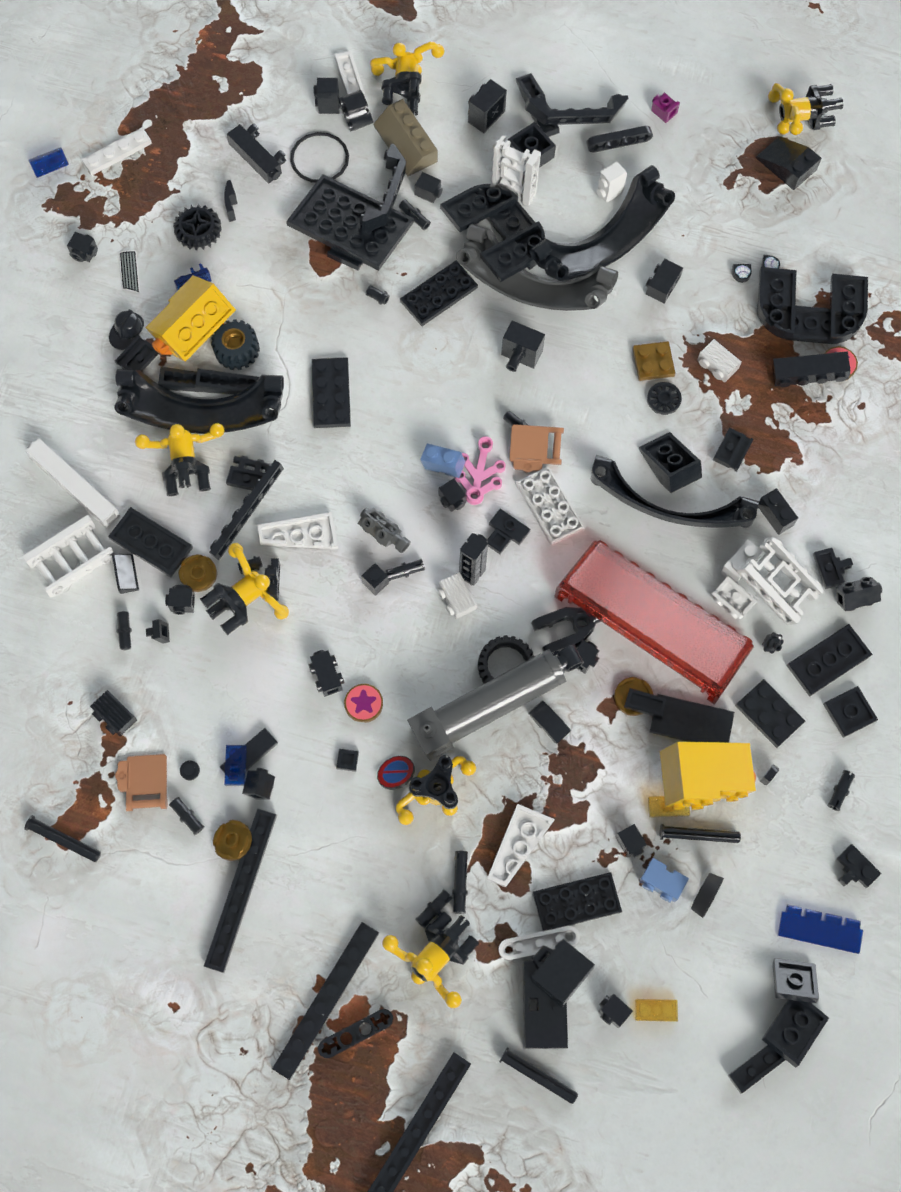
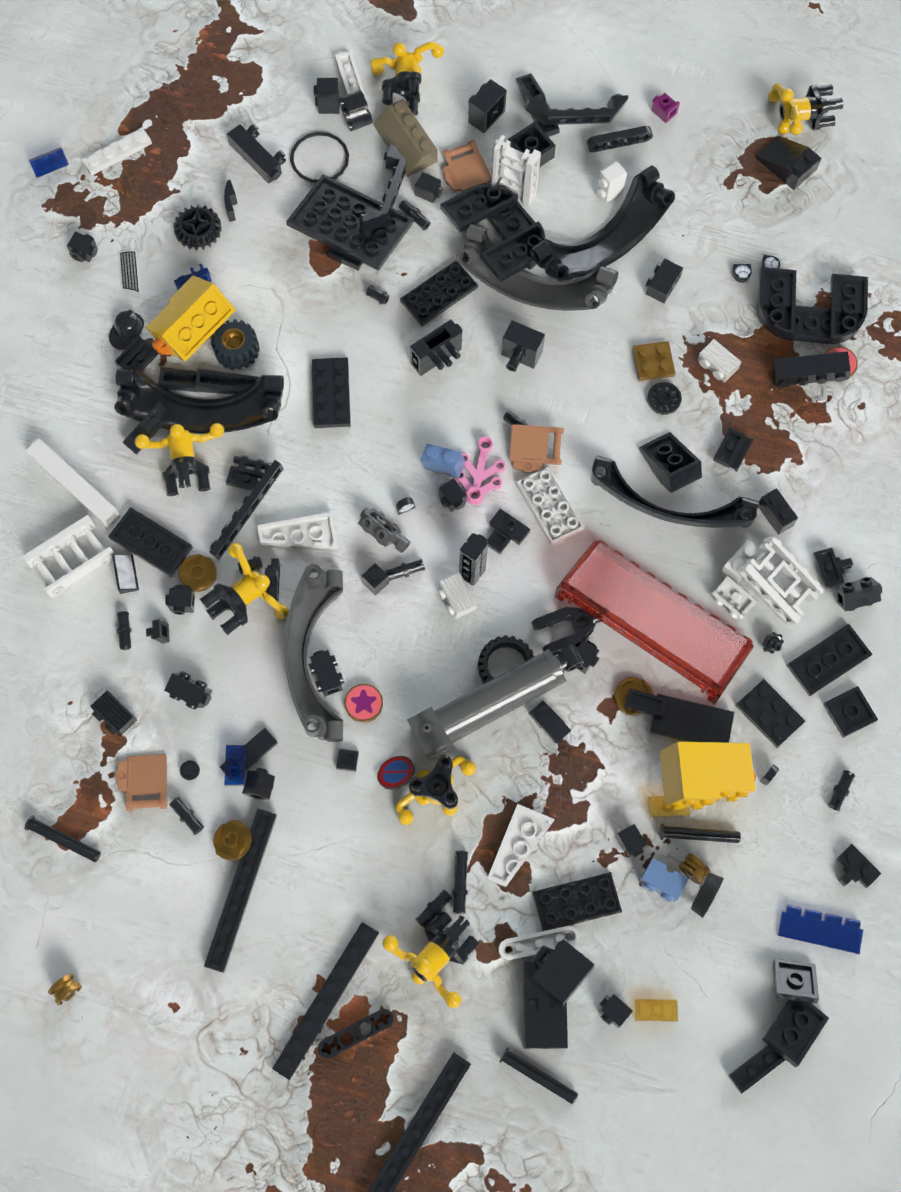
none -> pearl gold wheel [48,973,82,1006]
none -> black plate [122,401,174,455]
none -> black brick [164,671,212,710]
none -> dark grey panel [284,564,343,742]
none -> black tile [395,497,415,515]
none -> black piece [410,319,463,376]
none -> nougat piece [442,140,491,192]
none -> pearl gold wheel [678,853,711,885]

